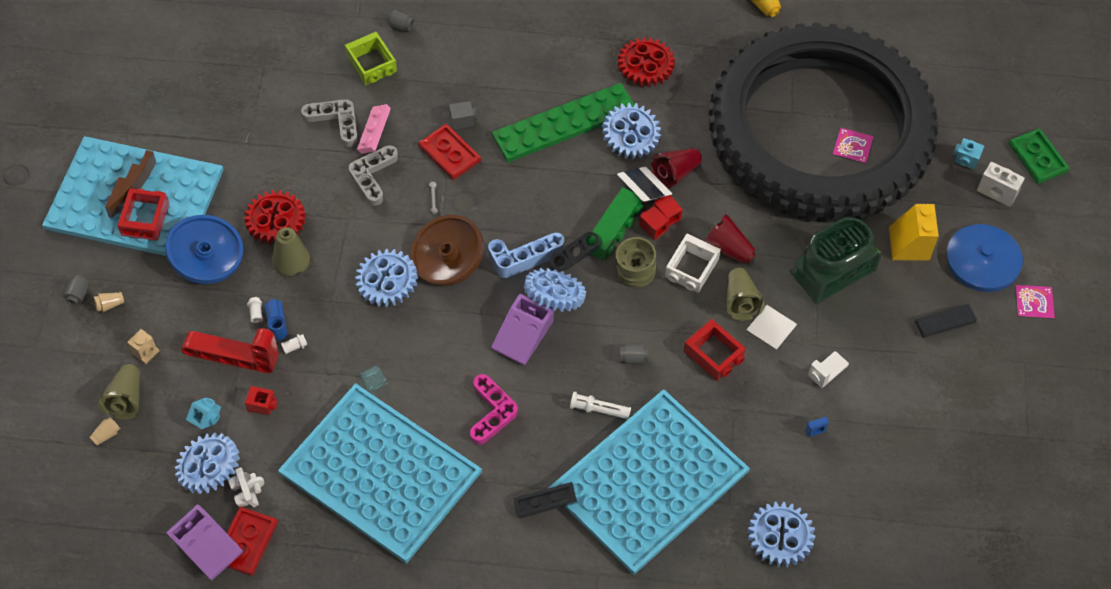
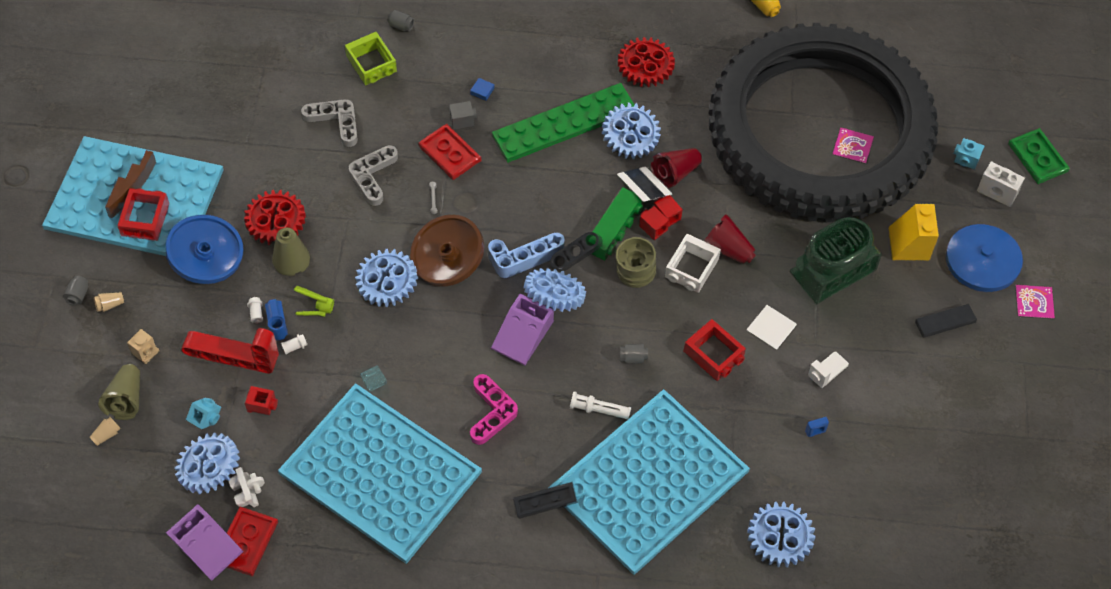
bright pink plate [357,104,391,154] -> none
olive cone [726,268,765,321] -> none
none -> lime plant [294,286,334,317]
none -> blue tile [470,78,494,100]

